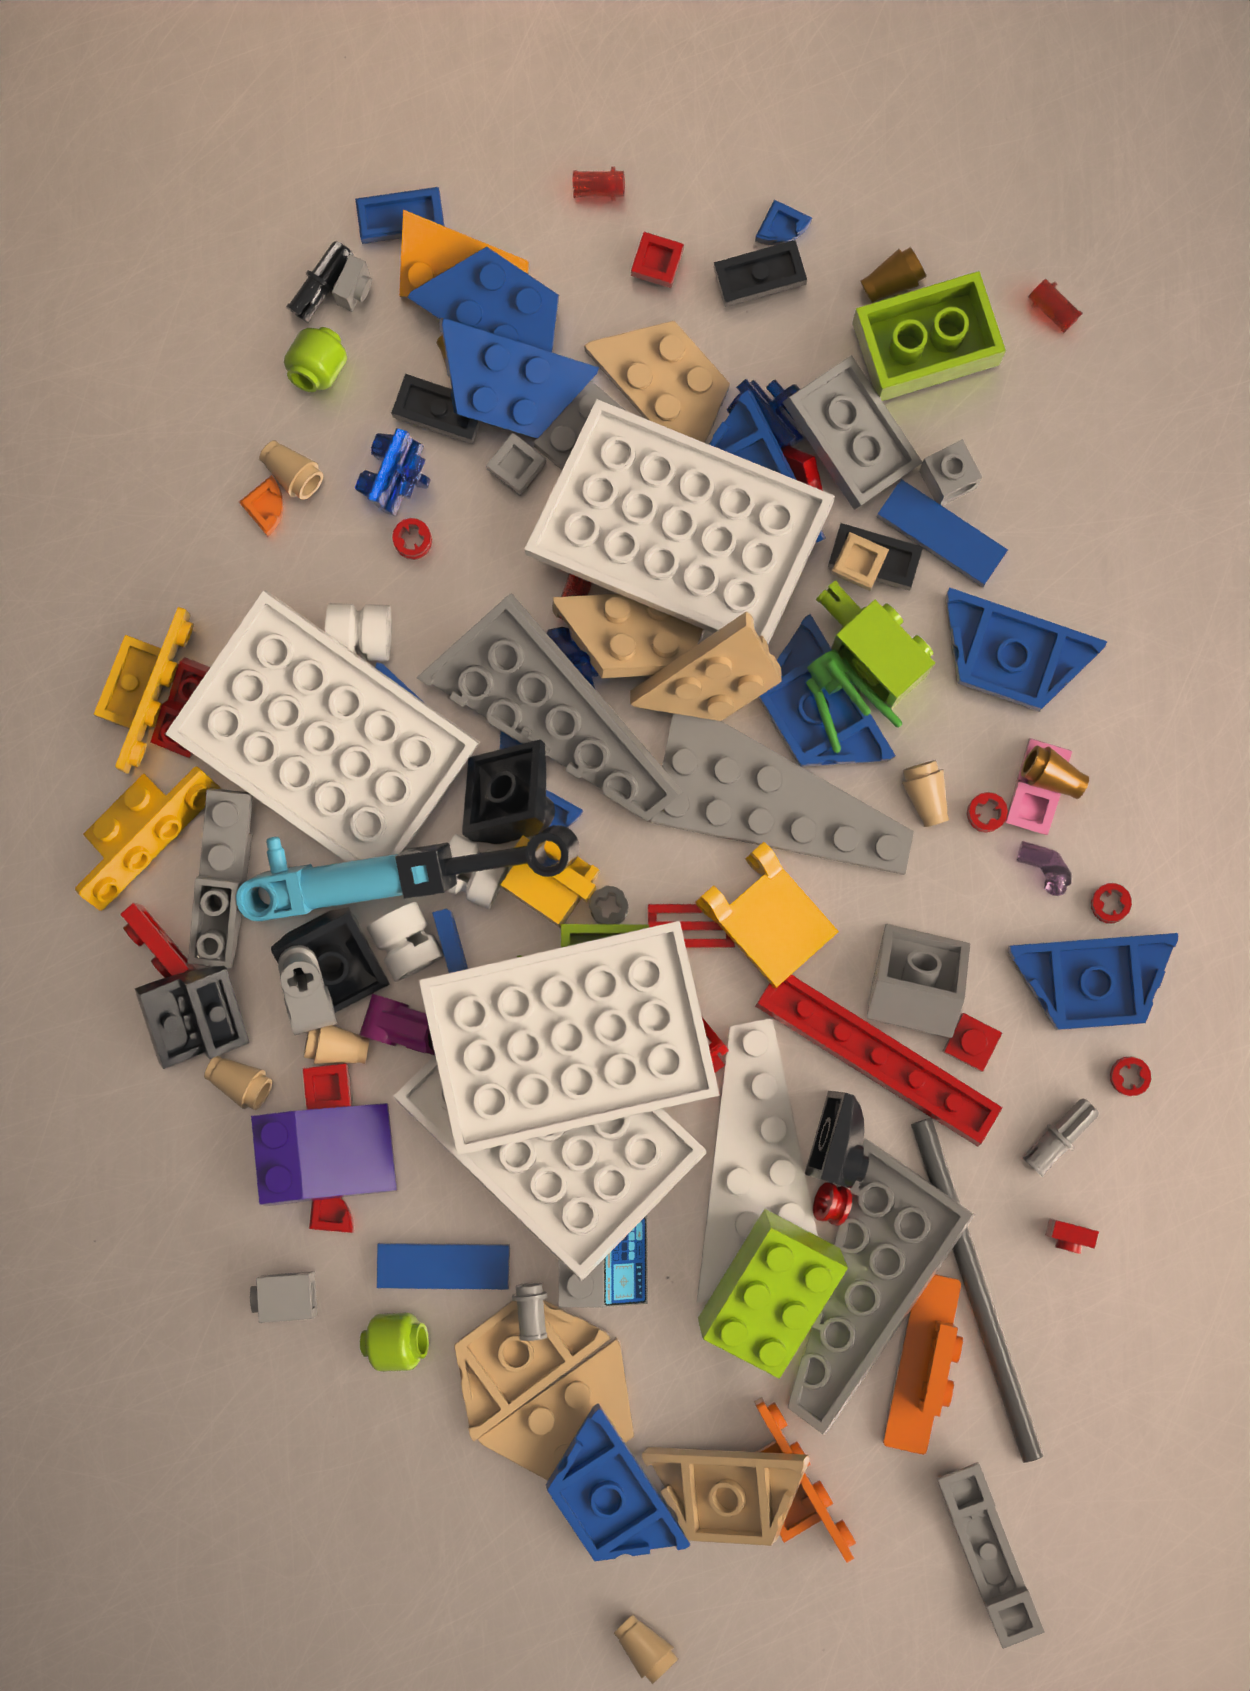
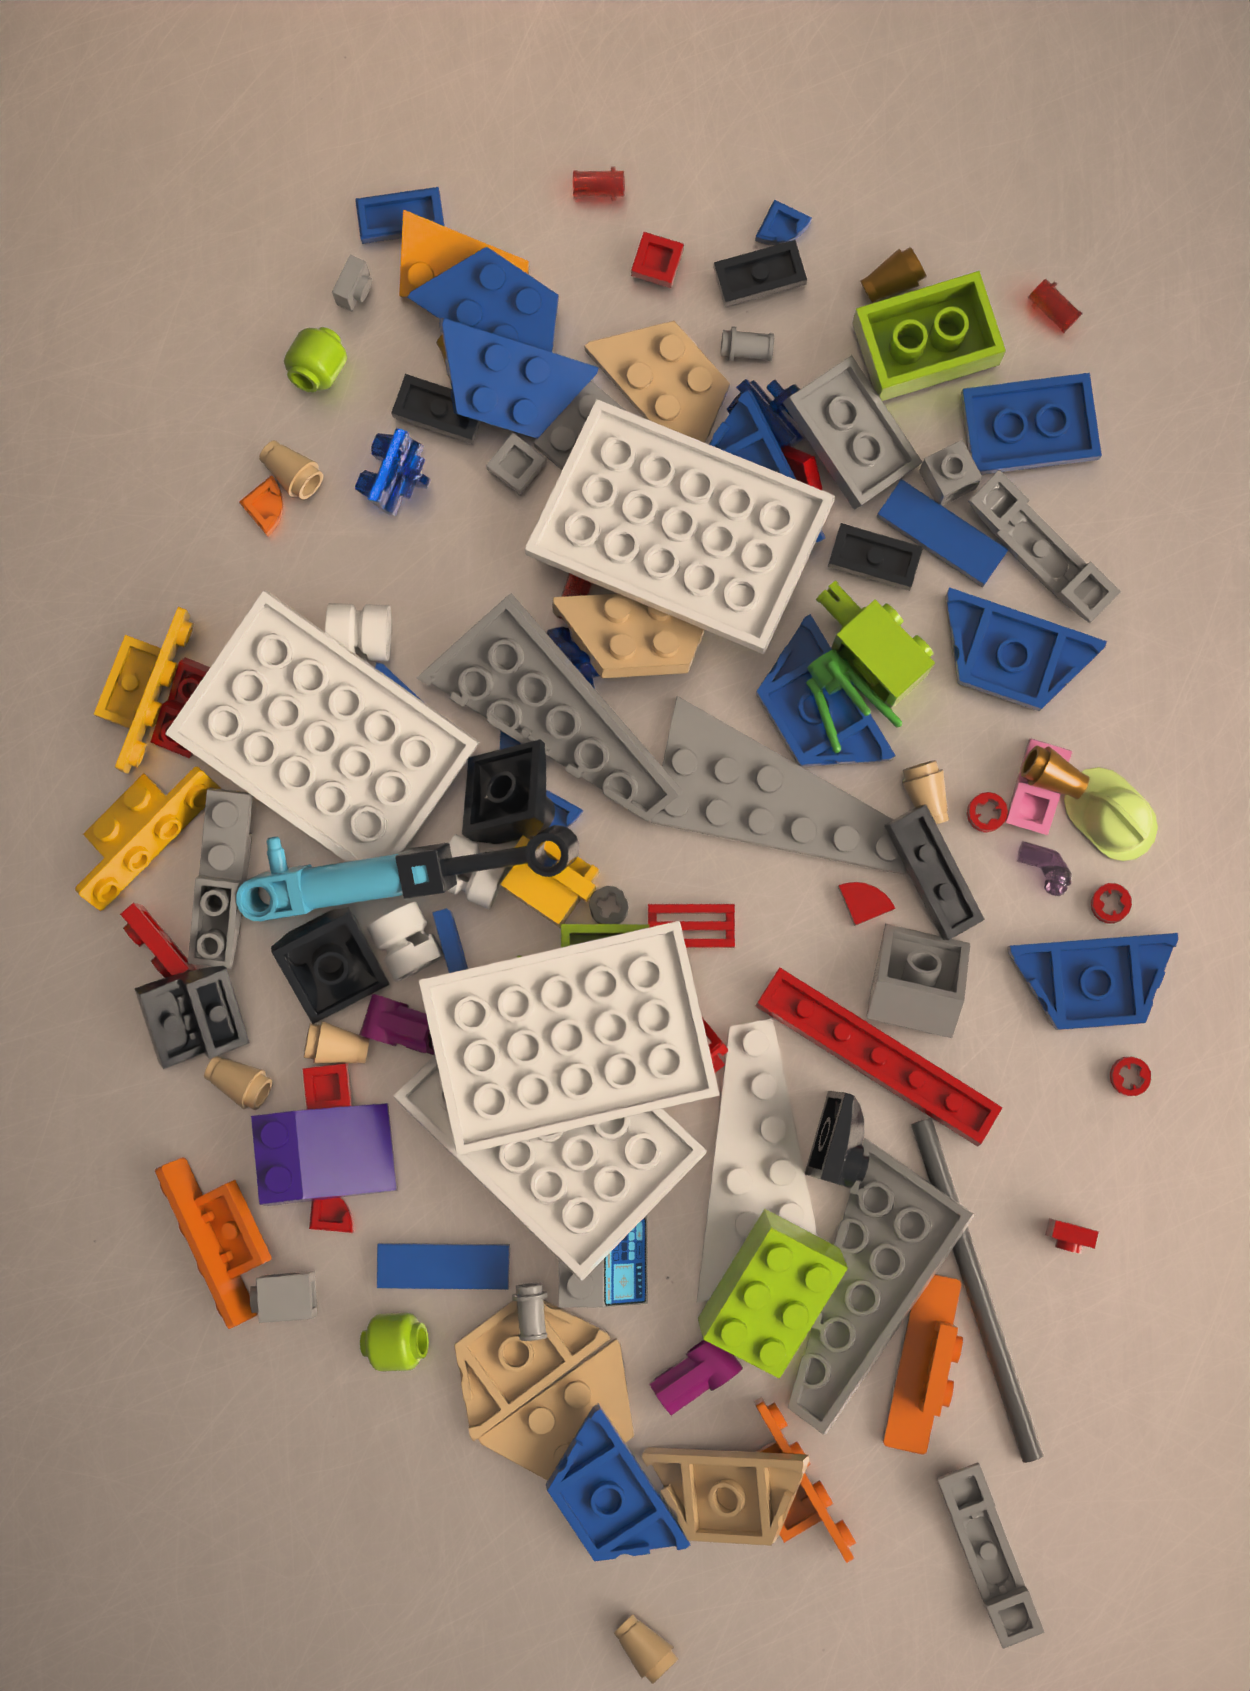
light grey piece [278,945,337,1035] -> none
black axle [286,241,354,323] -> none
red bush [392,518,432,560] -> none
tan wing [630,612,782,721] -> none
yellow flag [695,842,839,988] -> none
red bush [813,1182,852,1226] -> none
tan tile [831,532,889,591] -> none
red plate [942,1013,1002,1072] -> none
light grey axle [1022,1098,1099,1177] -> none
none -> orange bracket [155,1157,272,1329]
none -> magenta piece [649,1340,743,1416]
none -> light grey pin [721,327,774,361]
none -> red tile [838,882,895,926]
none -> black plate [884,804,985,940]
none -> blue plate [961,373,1102,475]
none -> light grey slope [968,470,1121,623]
none -> yellowish green piece [1064,767,1158,861]

